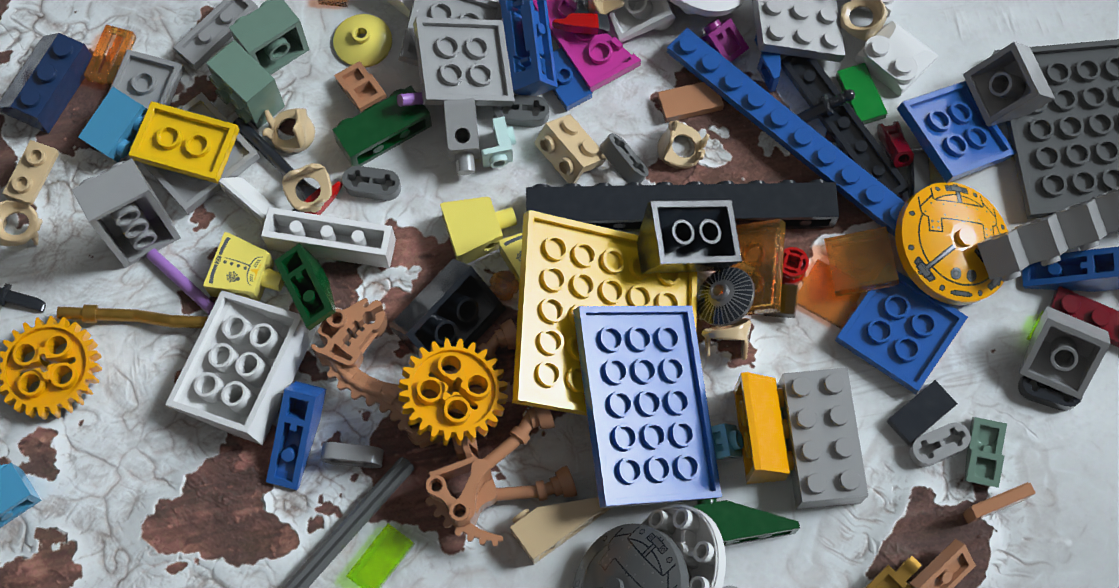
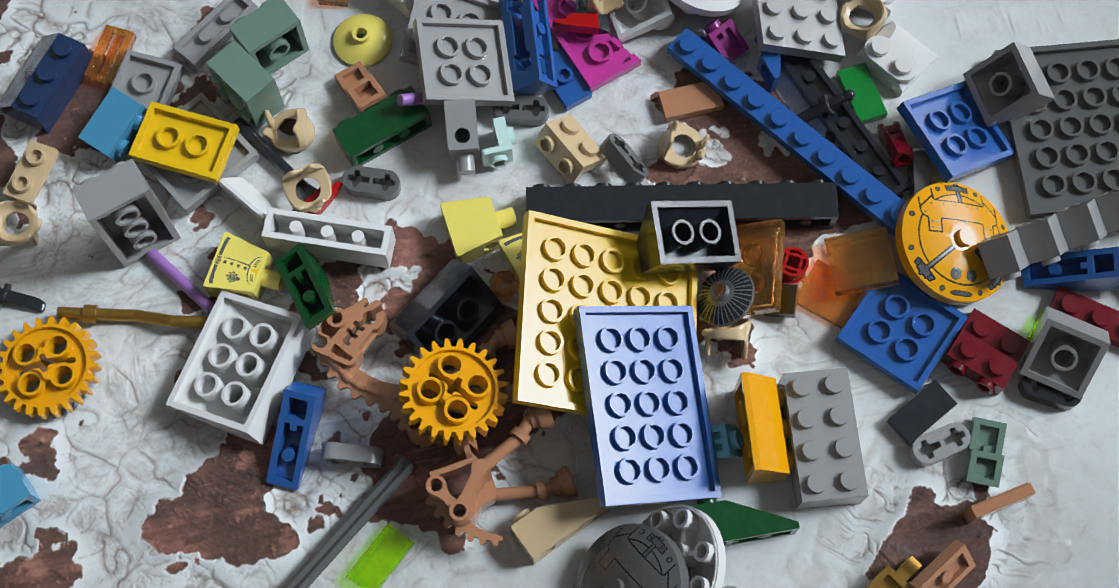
none -> dark red plate [941,308,1030,396]

